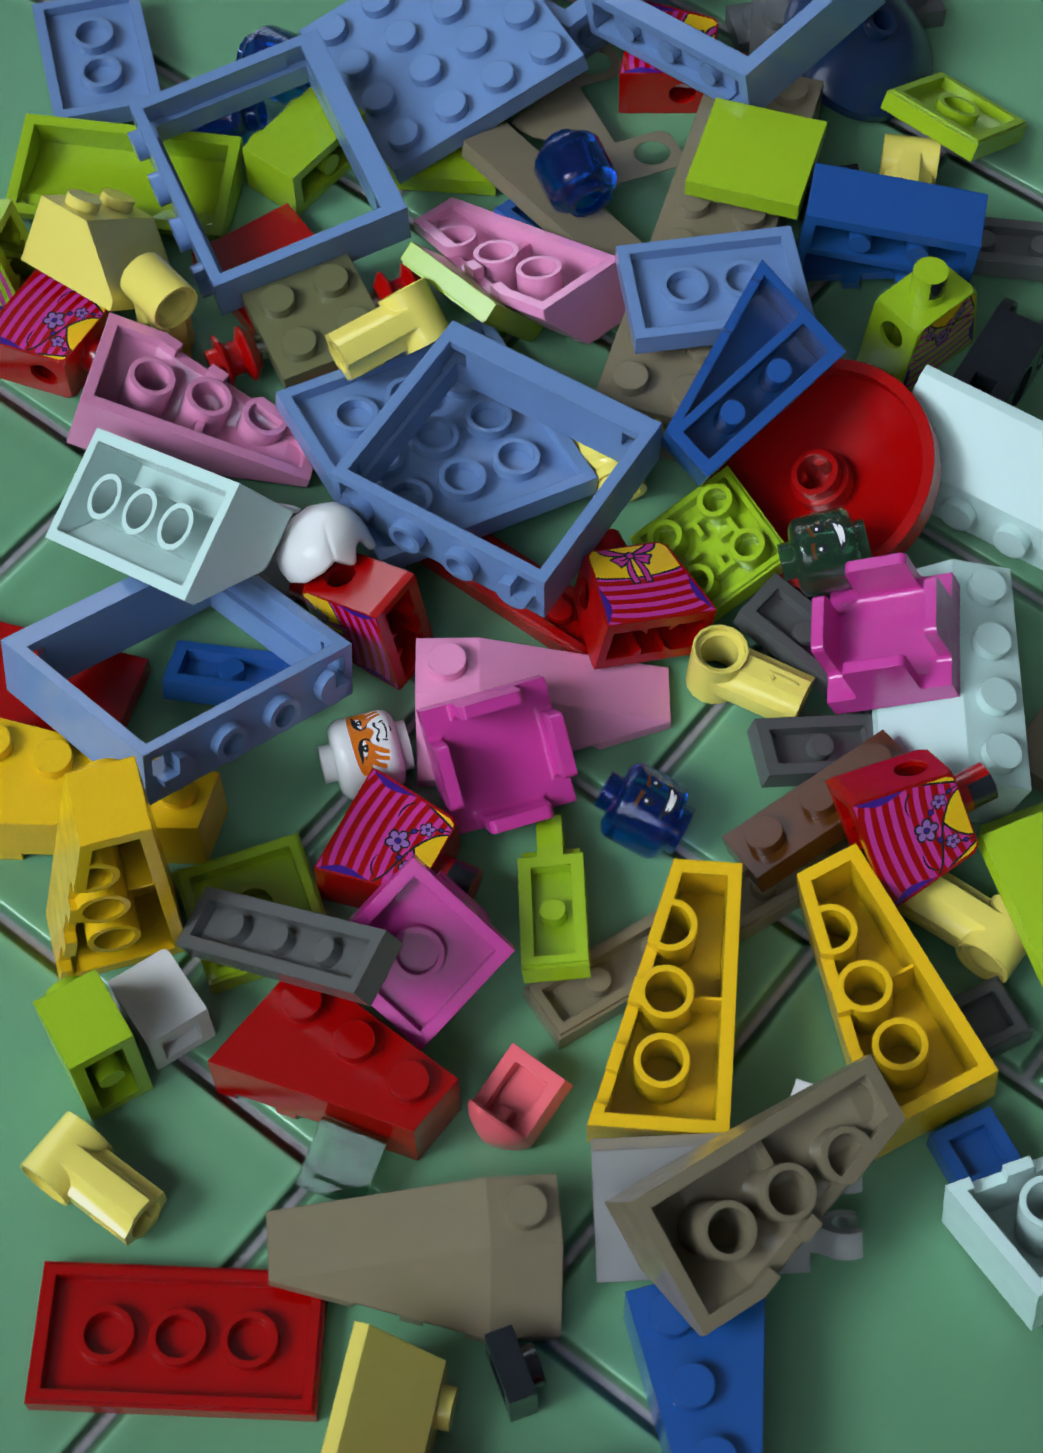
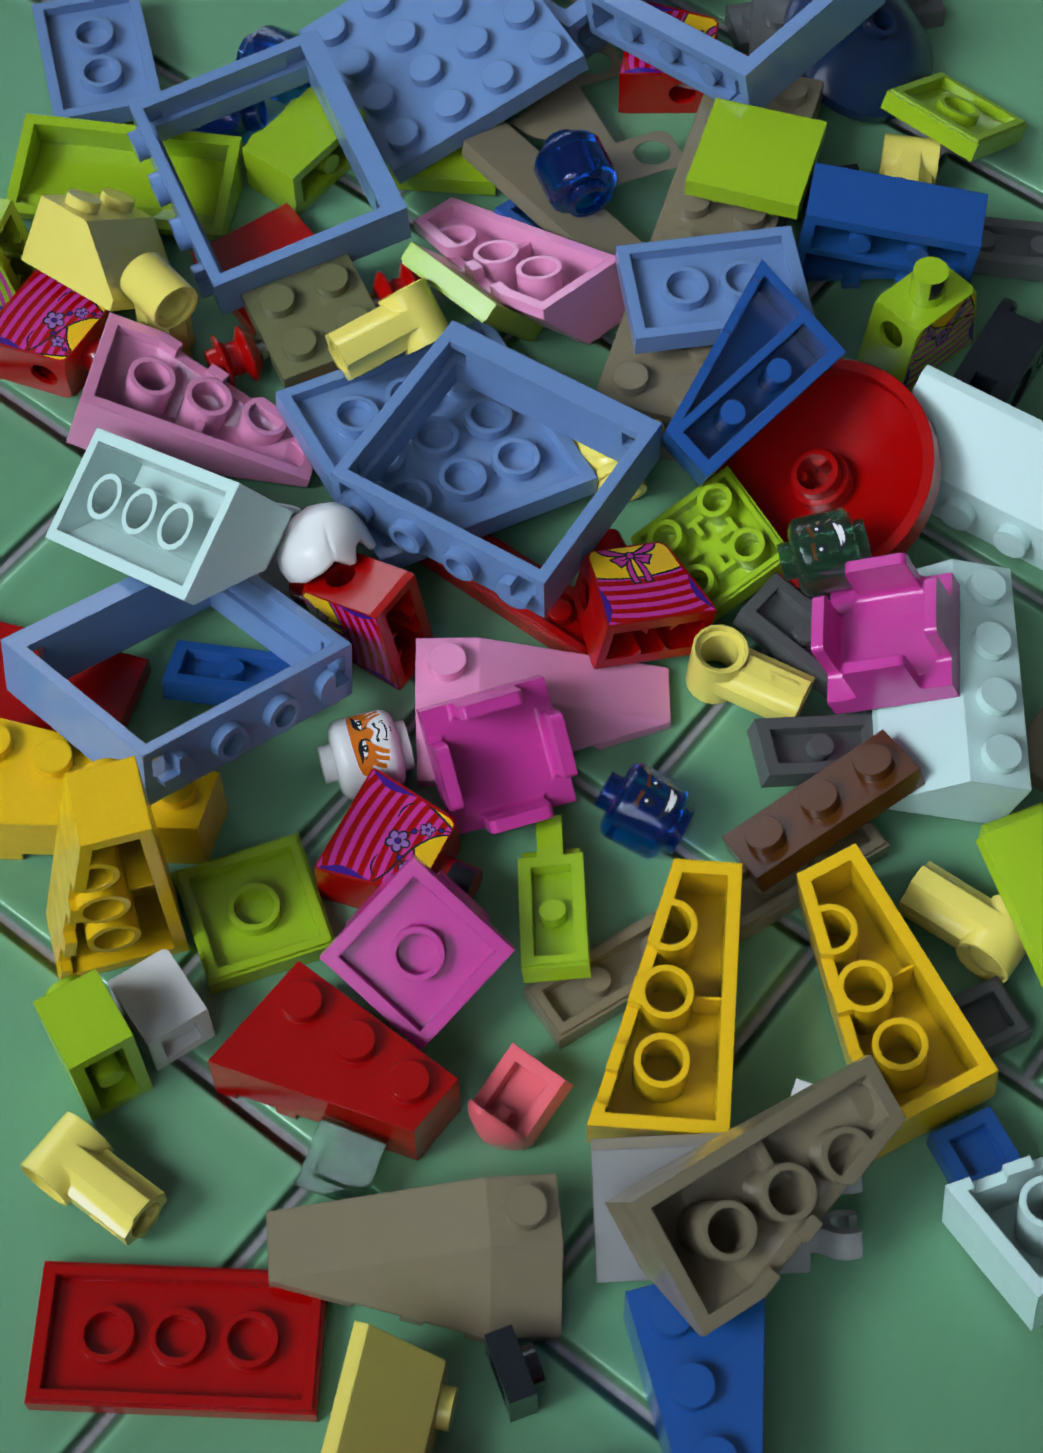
dark grey plate [176,886,403,1006] -> none
torso [825,749,998,908] -> none

